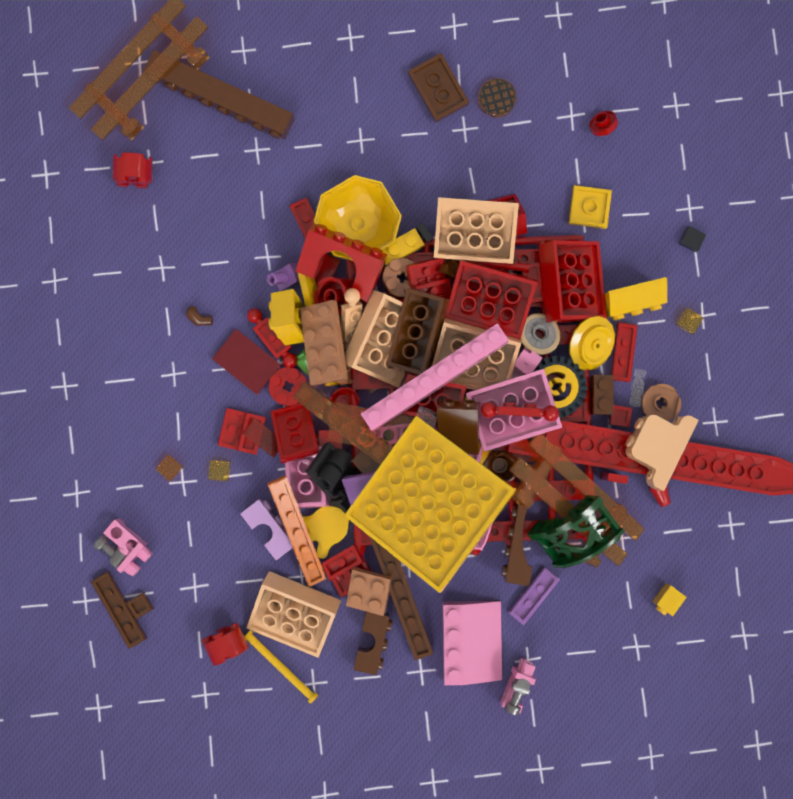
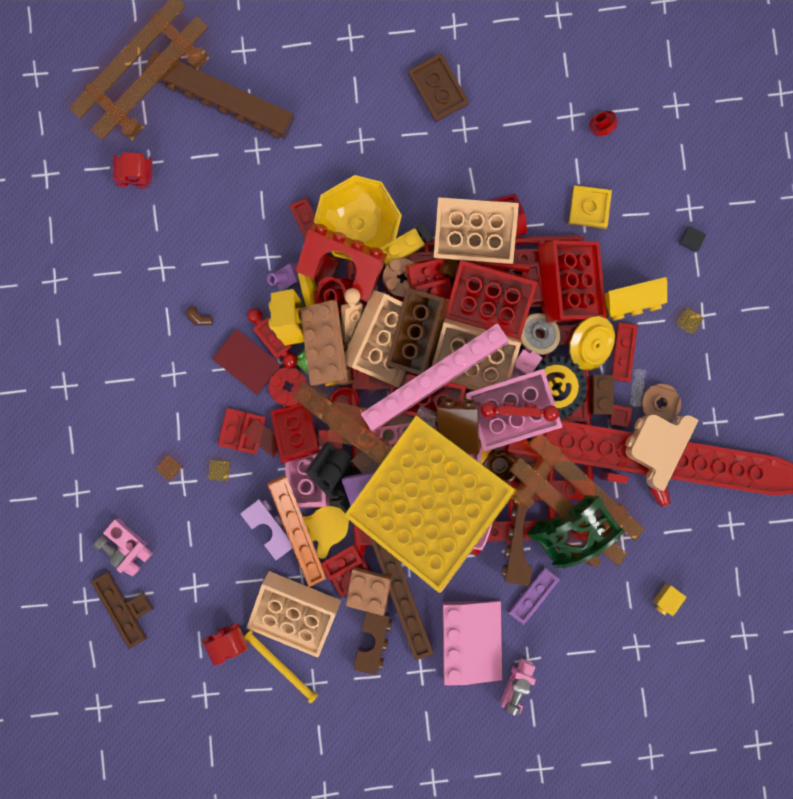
tile [478,78,517,118] -> none

